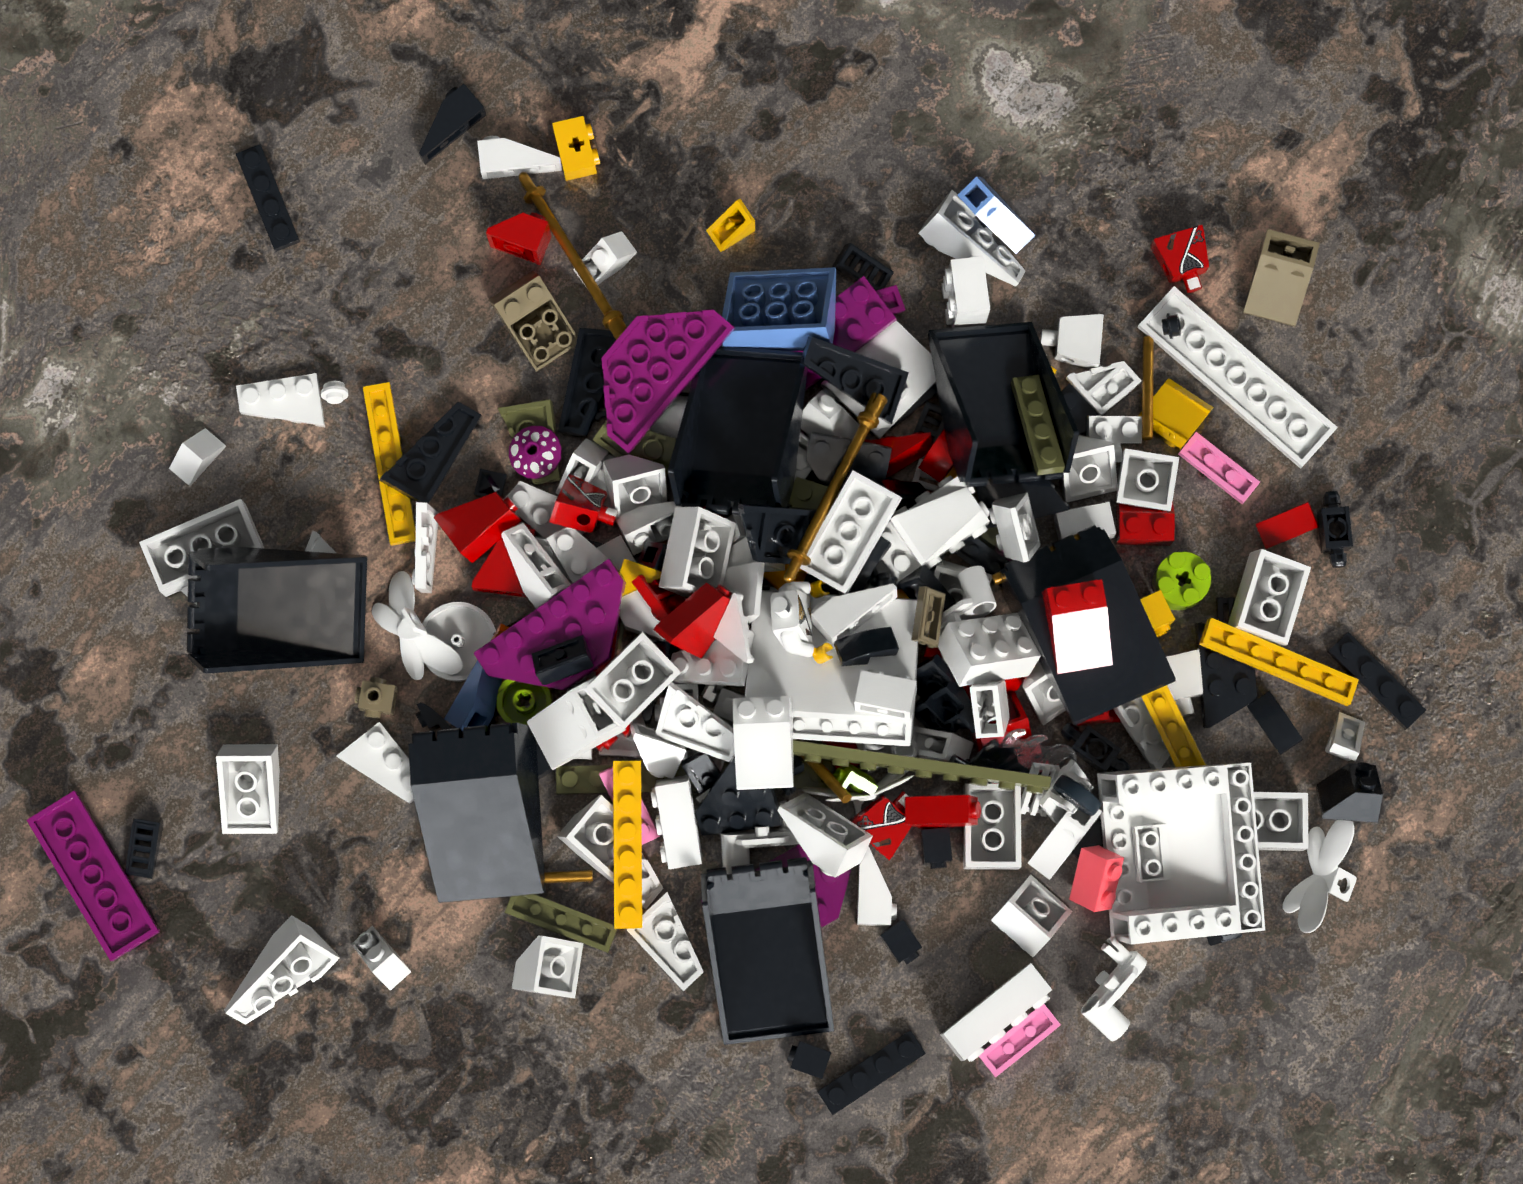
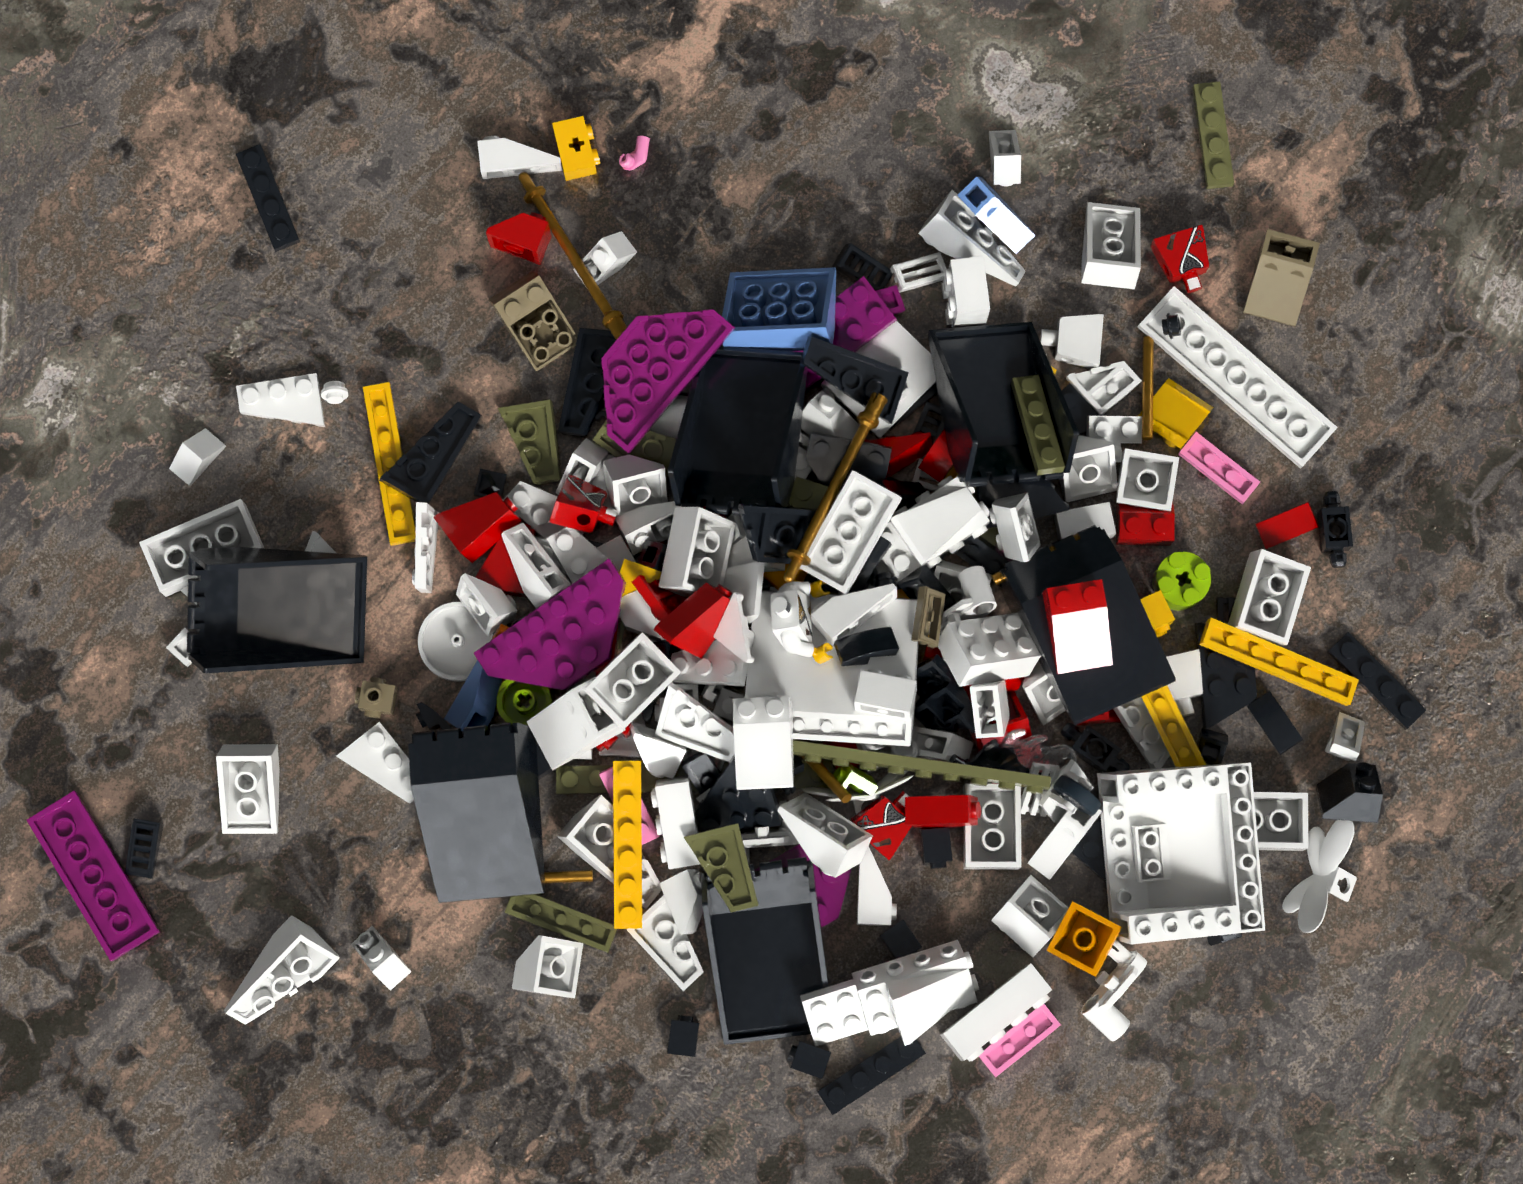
white piece [372,571,463,680] -> none
black slope [419,84,486,165] -> none
magenta dish [509,426,562,479] -> none
black slope [532,635,594,685] -> none
yellow slope [706,199,755,252] -> none
coral brick [1069,845,1124,912] -> none
none -> white plate [166,628,192,667]
none -> white slope [456,573,517,637]
none -> bright pink arm [619,136,650,171]
none -> white slope [659,869,703,934]
none -> black brick [667,1015,700,1057]
none -> olive wing [684,823,759,913]
none -> white wedge [800,940,979,1047]
none -> white tile [890,252,947,293]
none -> white slope [989,130,1021,186]
none -> light orange slope [1046,901,1122,977]
none -> white slope [1081,202,1141,289]
none -> olive plate [1192,81,1234,189]
none -> black slope [1197,728,1228,765]

